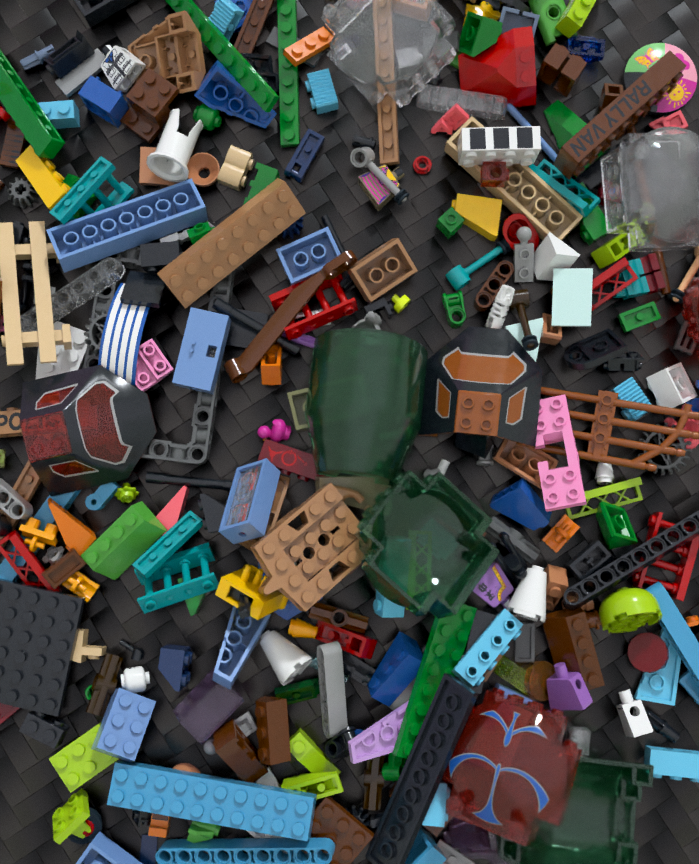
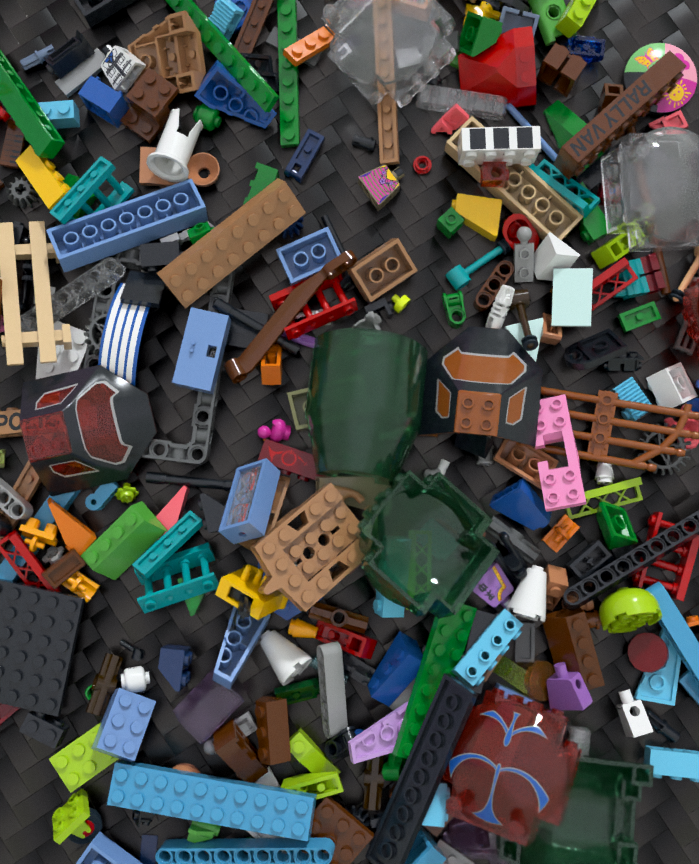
tan brick [72,629,107,663] -> none
bright pink slope [135,338,174,392] -> none
orange leg [148,813,171,838] -> none
tan brick [217,145,255,191] -> none
medium azure brick [305,68,339,115] -> none
light grey piece [350,147,410,205] -> none

